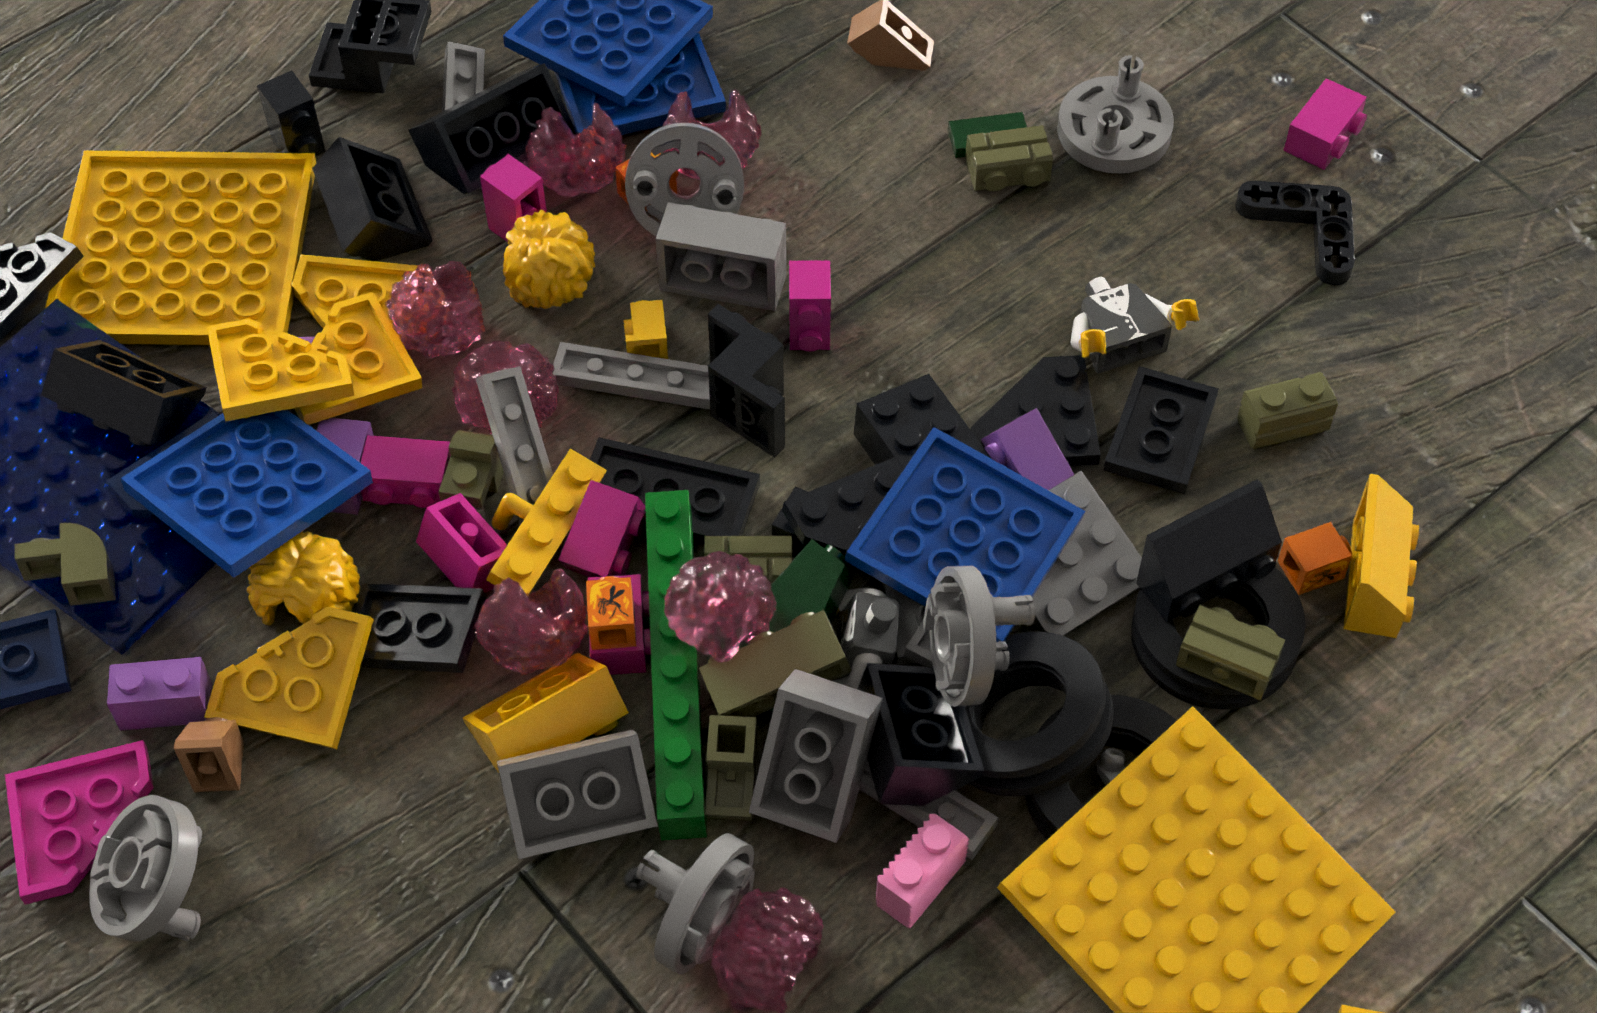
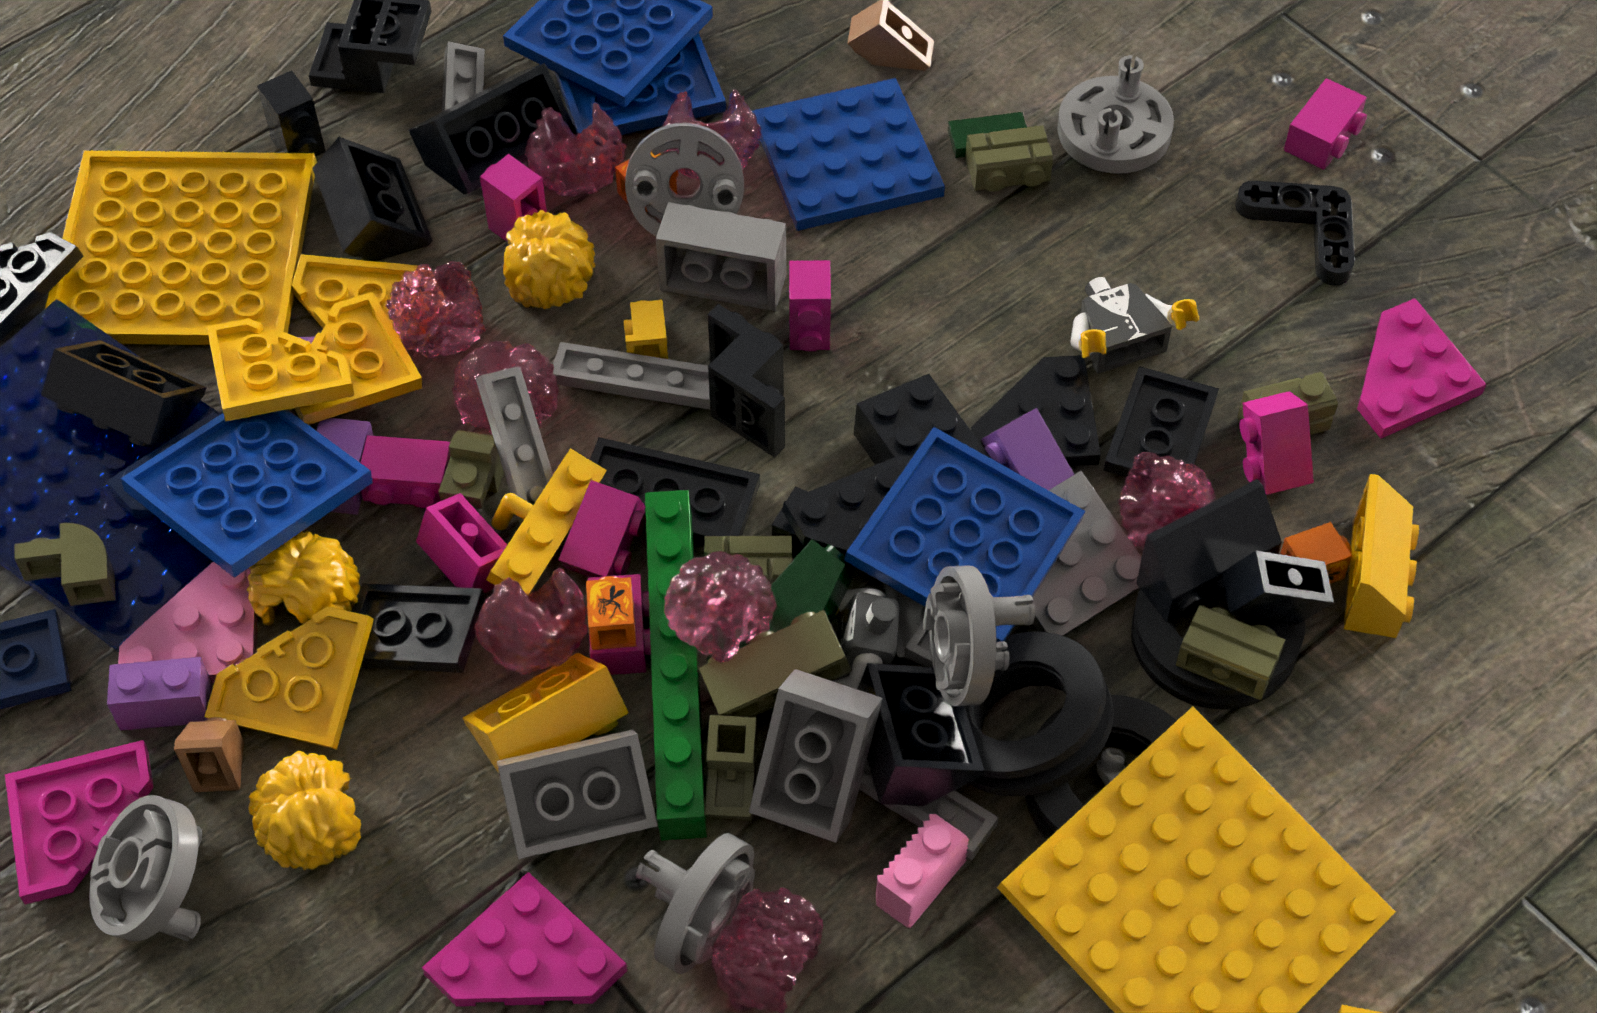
none -> bright pink plate [118,562,258,684]
none -> yellow hair [248,751,361,870]
none -> dark pink plate [422,872,628,1006]
none -> blue plate [752,78,945,231]
none -> clear pink hair [1118,452,1216,548]
none -> black brick [1221,551,1334,624]
none -> dark pink brick [1239,391,1314,495]
none -> dark pink plate [1357,298,1487,439]

